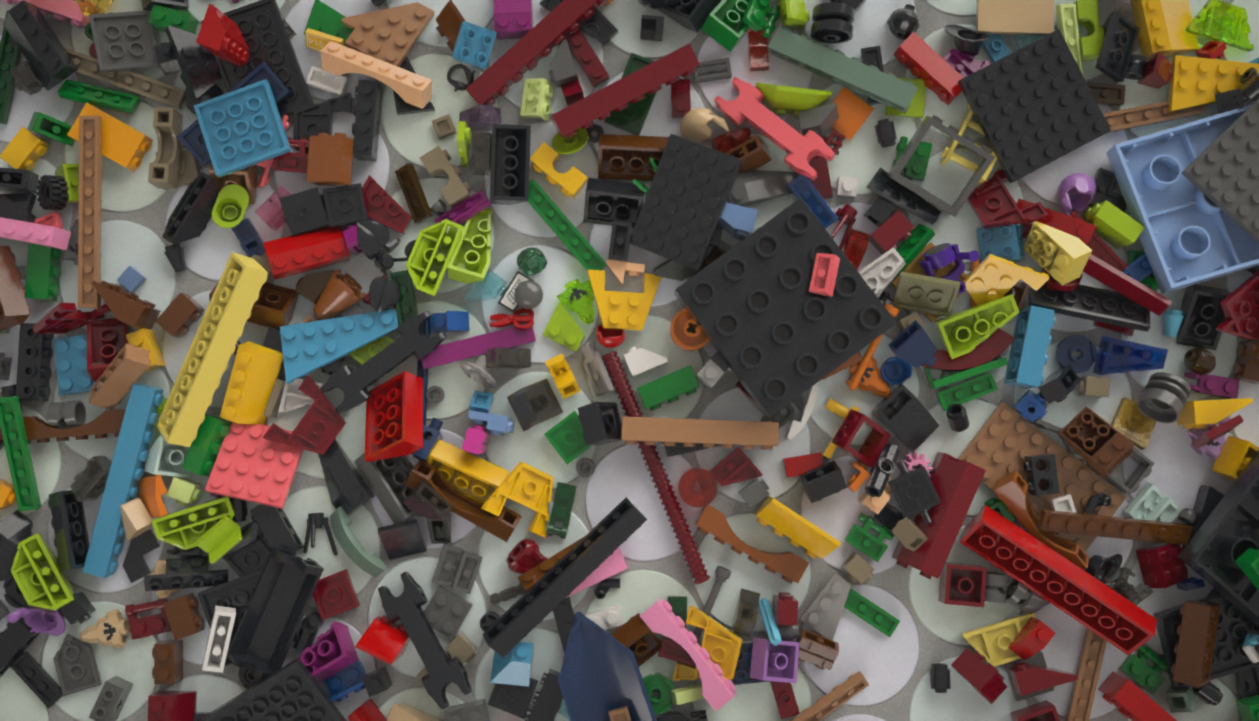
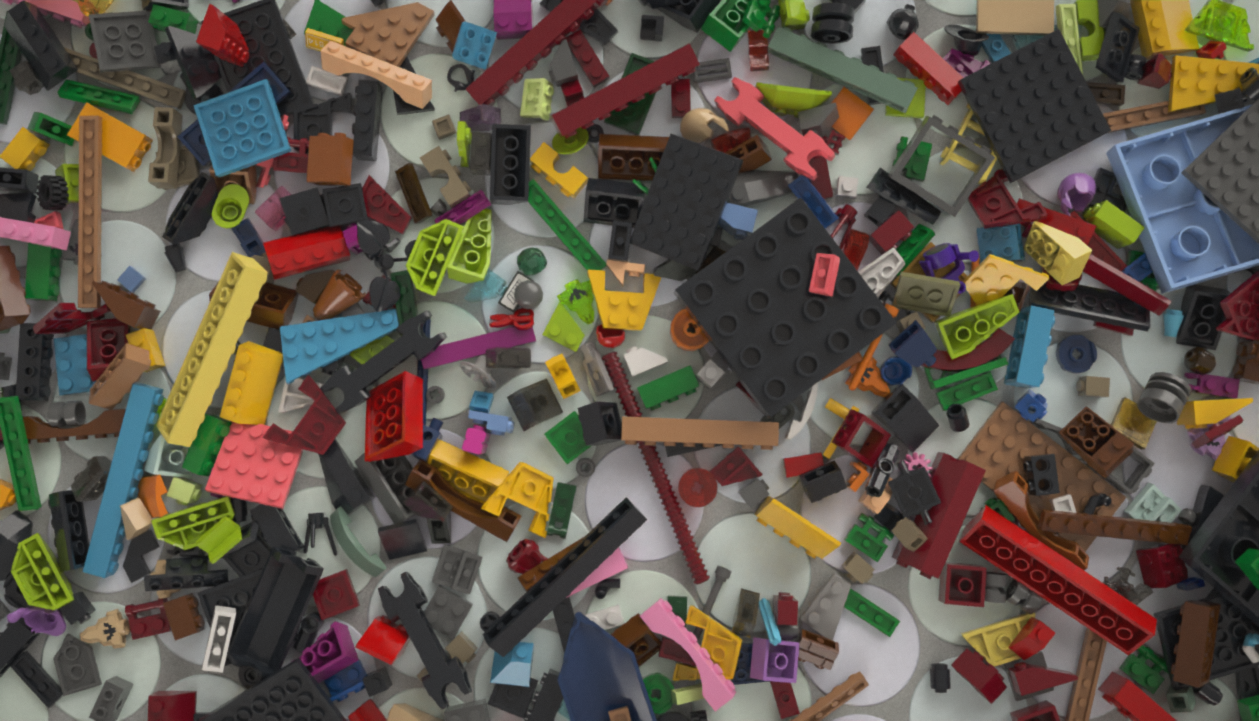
reddish brown brick [152,640,183,684] -> none
reddish brown brick [155,292,205,338] -> none
dark tan tile [264,379,286,418] -> none
blue slope [430,311,470,333] -> none
clear smoke axle [490,584,526,605] -> none
dark orange arch [695,503,809,584] -> none
black brick [875,118,897,148] -> none
black brick [1038,364,1081,404] -> none
black piece [1084,554,1123,582] -> none
clear blue wedge [1093,336,1168,375] -> none

